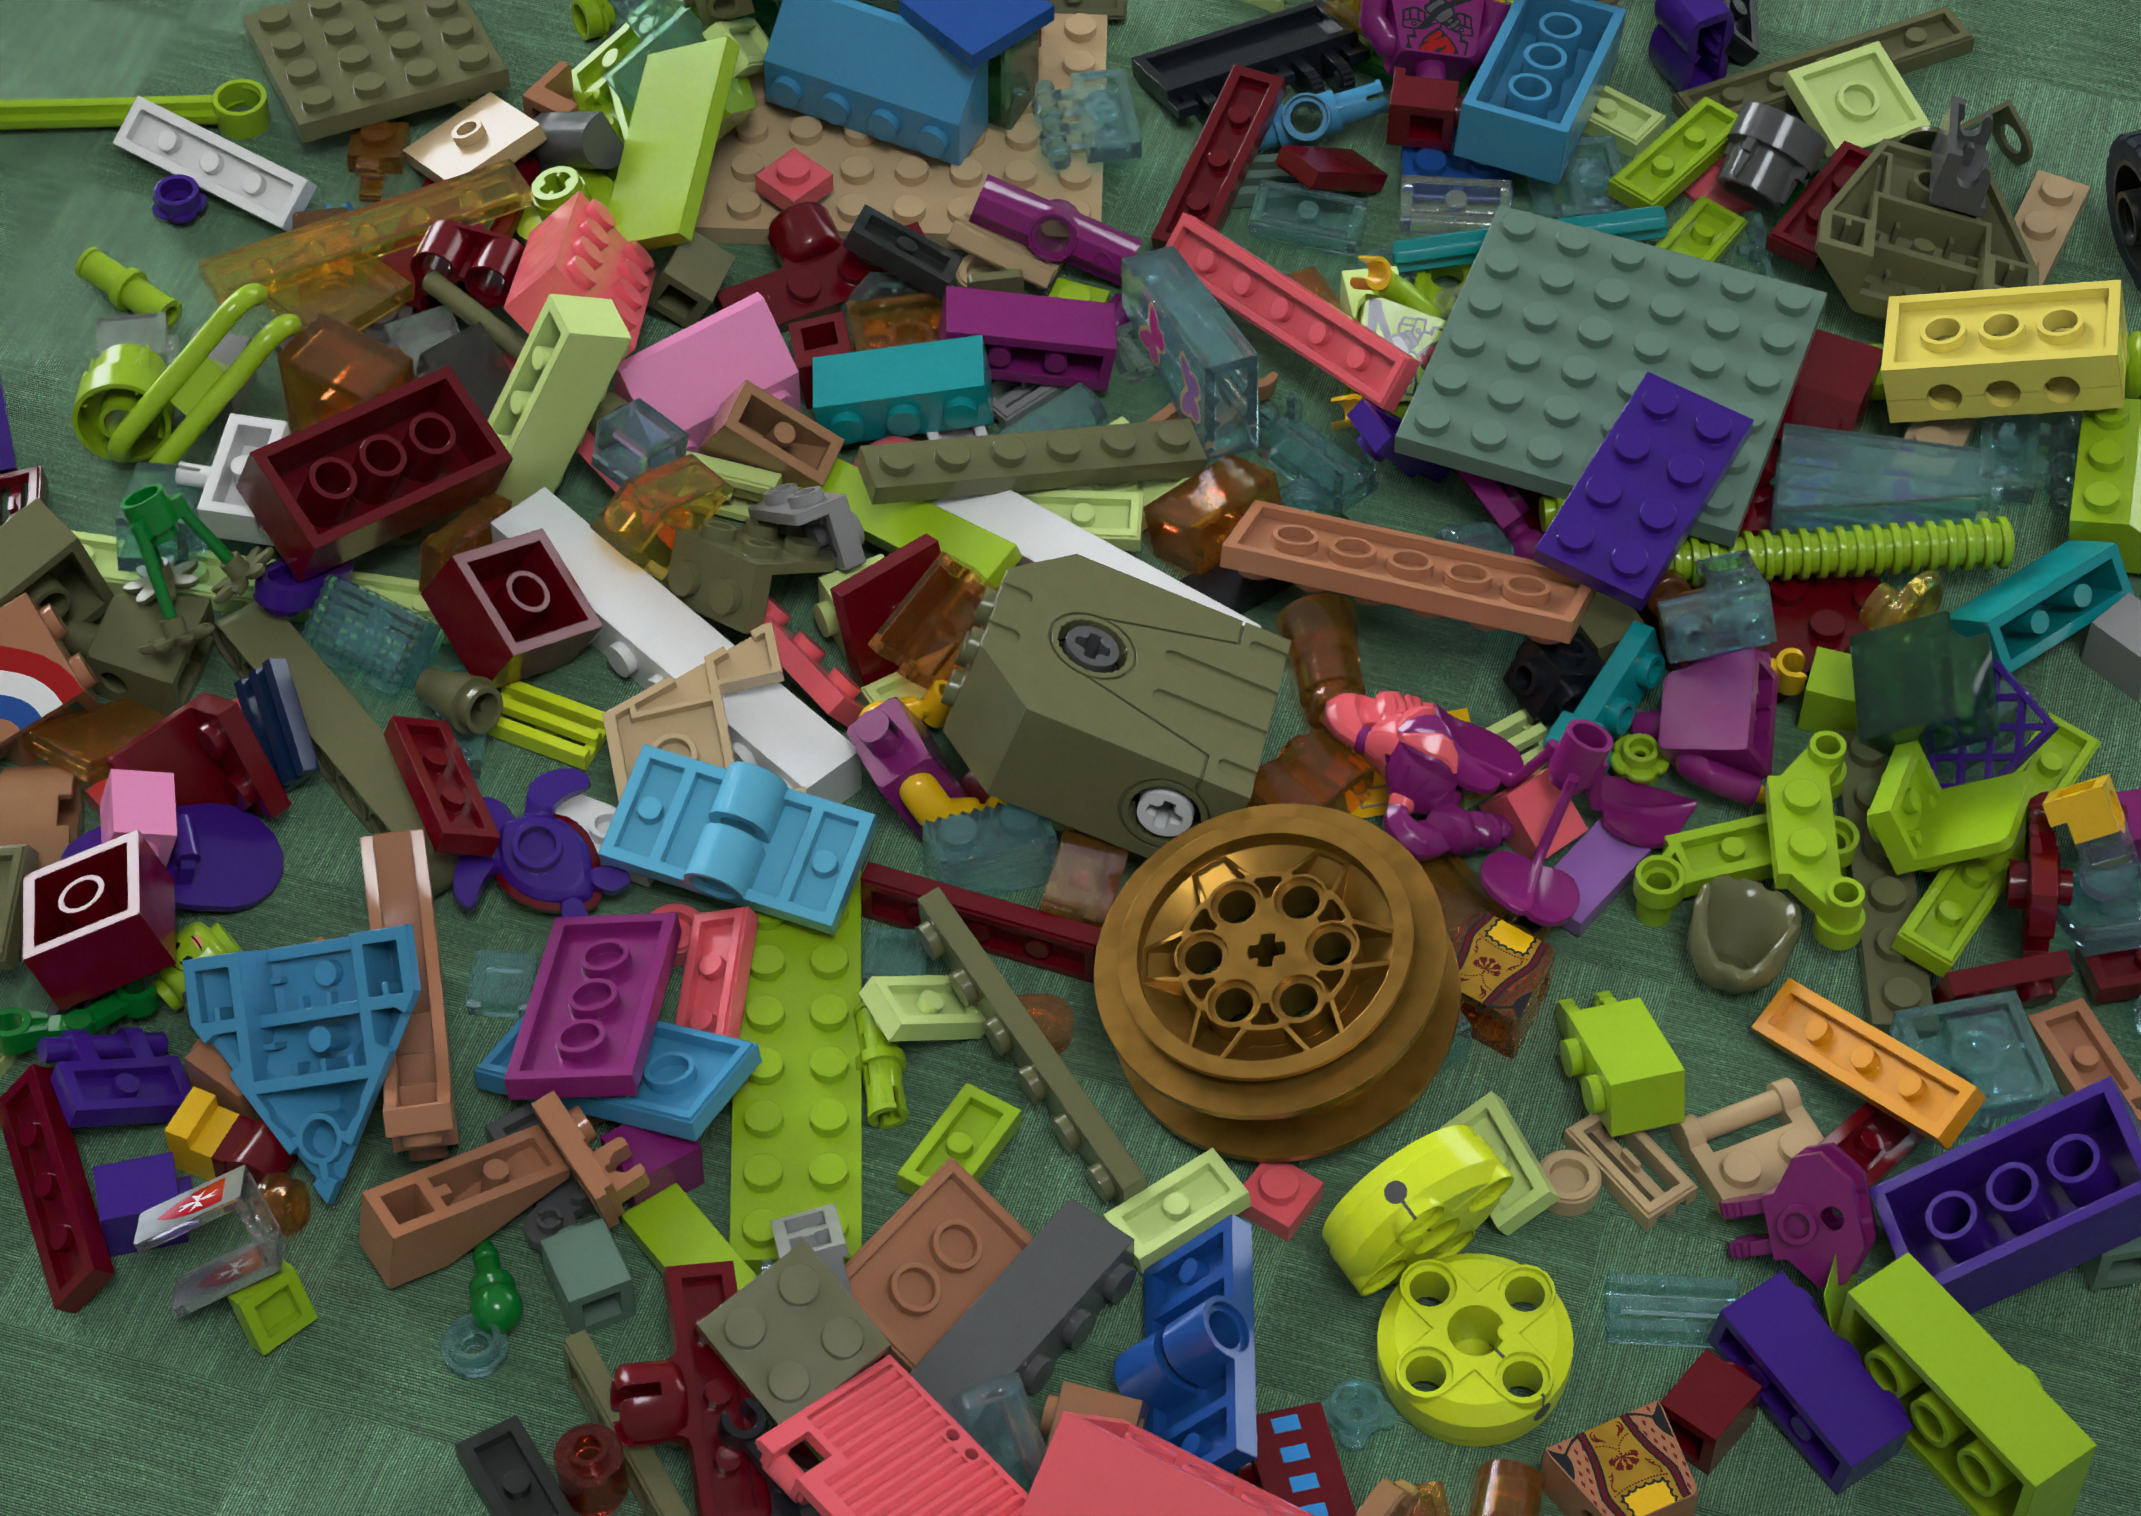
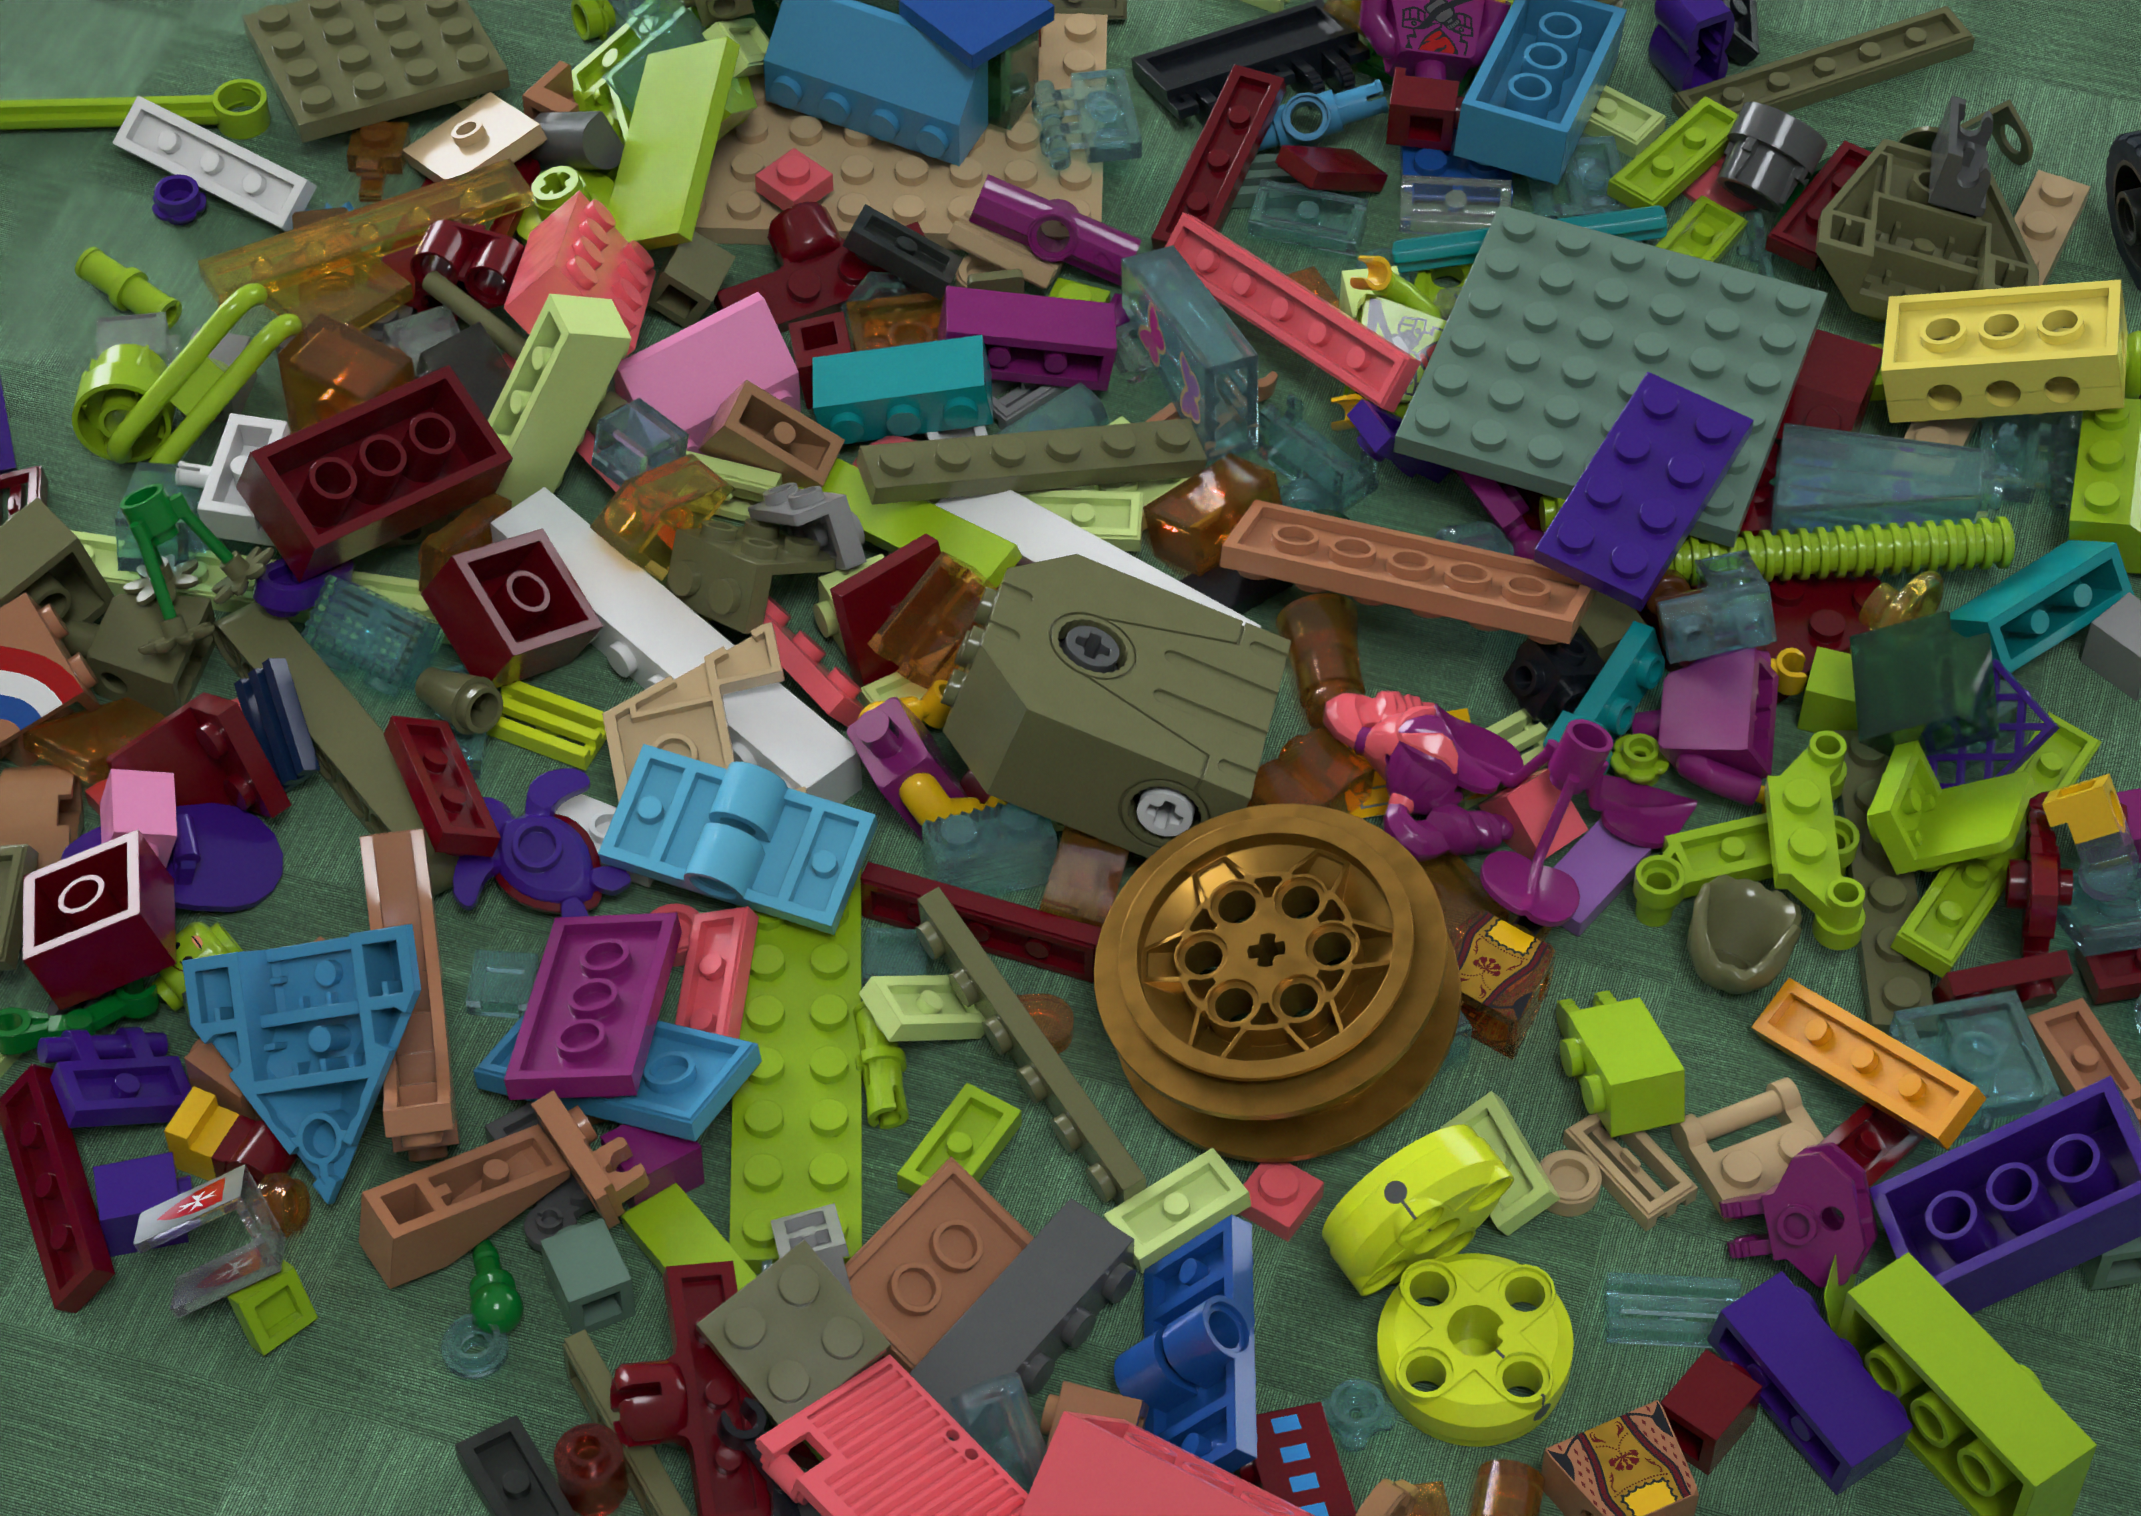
yellowish green plate [1782,41,1931,158] -> none

